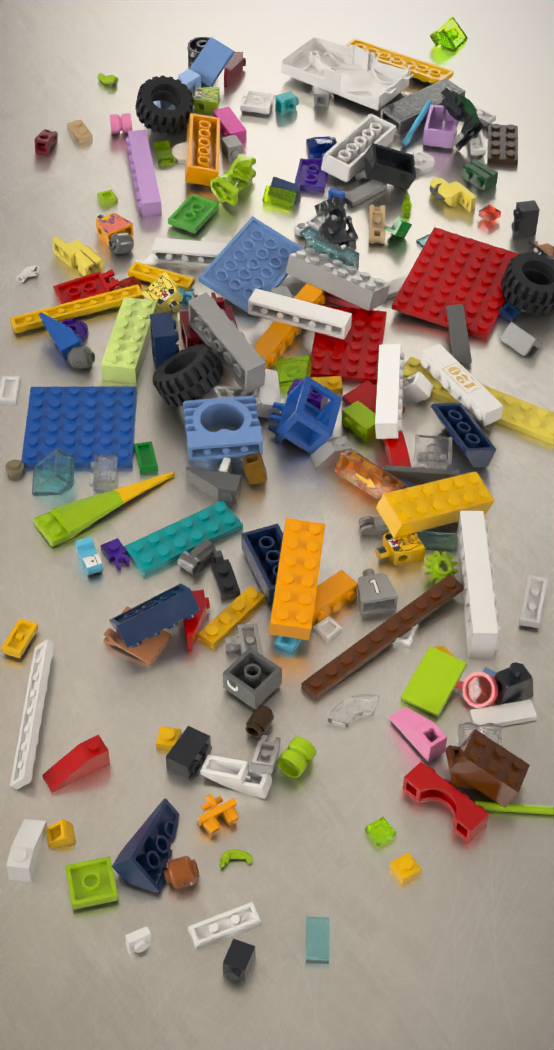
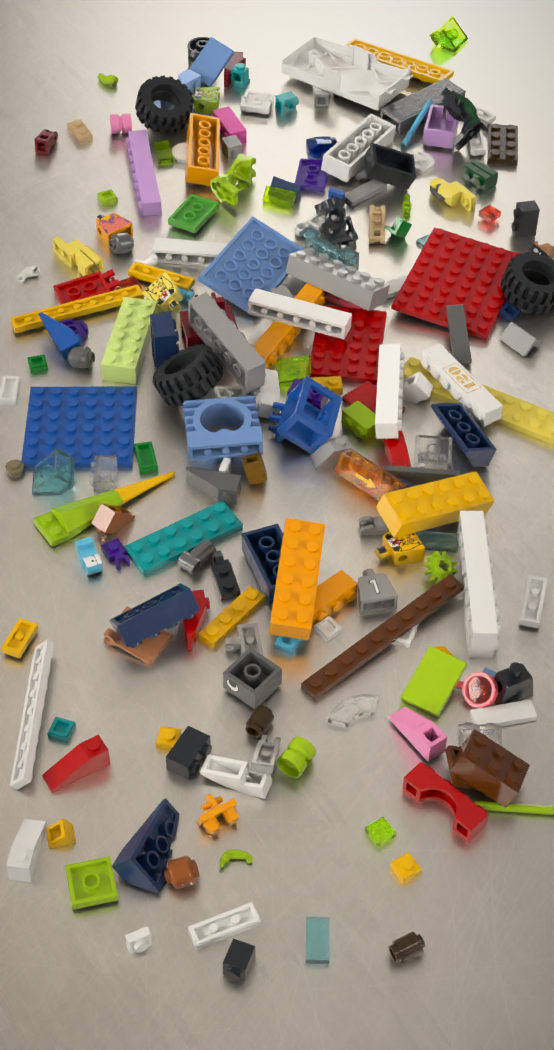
none -> green tile [27,354,48,373]
none -> teal tile [47,717,76,743]
none -> dark orange slope [91,503,135,535]
none -> teal brick [231,63,251,88]
none -> dark brown brick [388,931,425,964]

